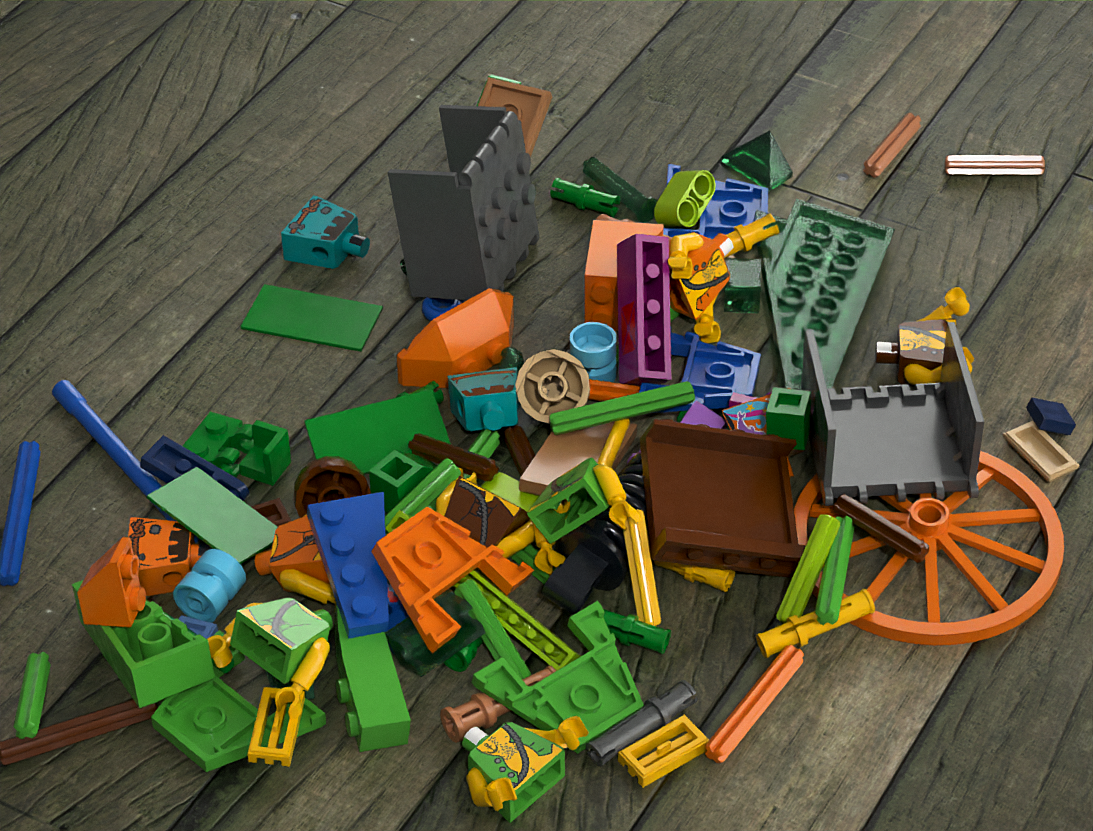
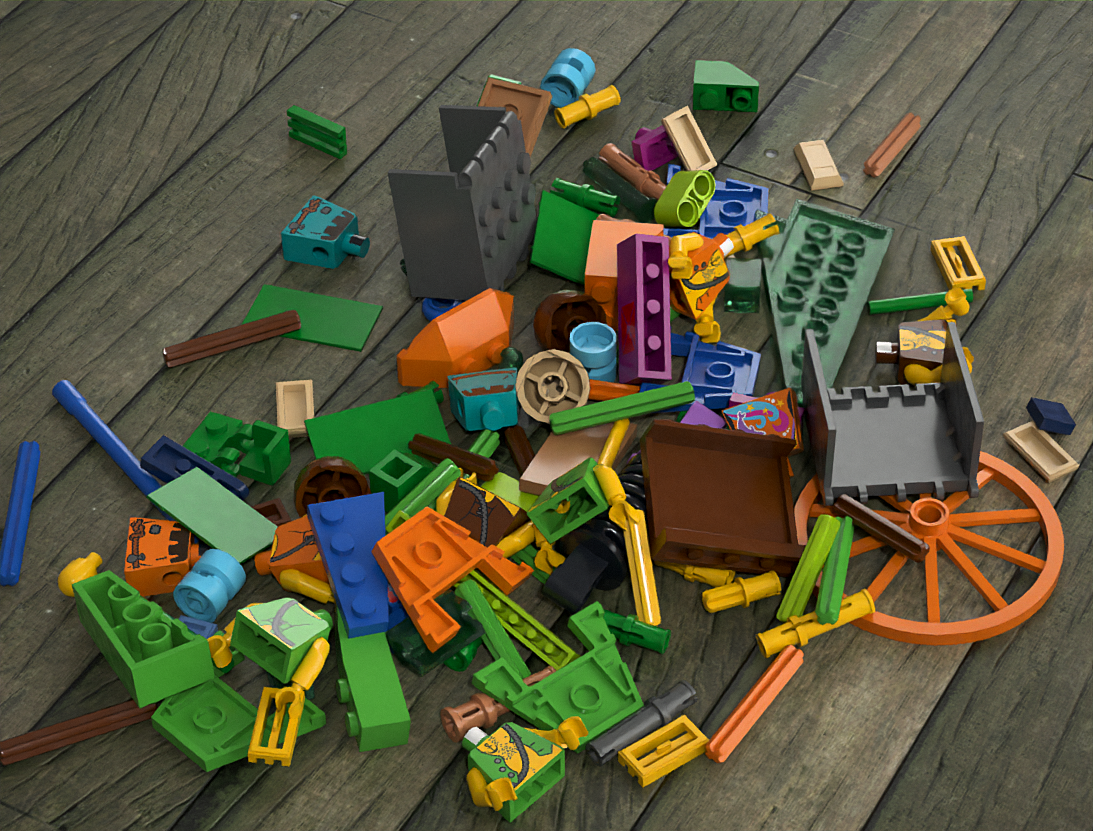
bright green axle [13,651,51,739] -> none
orange slope [77,537,146,627] -> none
clear green slope [721,130,793,191] -> none
green panel [766,387,811,450] -> none
axle [945,155,1045,175] -> none
none -> yellow cylinder [58,552,103,597]
none -> reddish brown axle [162,309,301,368]
none -> tan tile [276,380,314,438]
none -> green tile [287,105,347,159]
none -> green window [530,190,599,286]
none -> reddish brown cylinder [533,289,607,353]
none -> medium azure wheel [540,48,596,108]
none -> yellow pin [554,85,621,129]
none -> nougat pin [599,143,667,203]
none -> magenta tile [631,125,678,171]
none -> tan tile [661,105,717,171]
none -> green slope [693,60,759,112]
none -> yellow axle [702,570,782,613]
none -> tan tile [794,140,844,191]
none -> green bar [867,288,973,315]
none -> yellow tile [930,236,986,290]

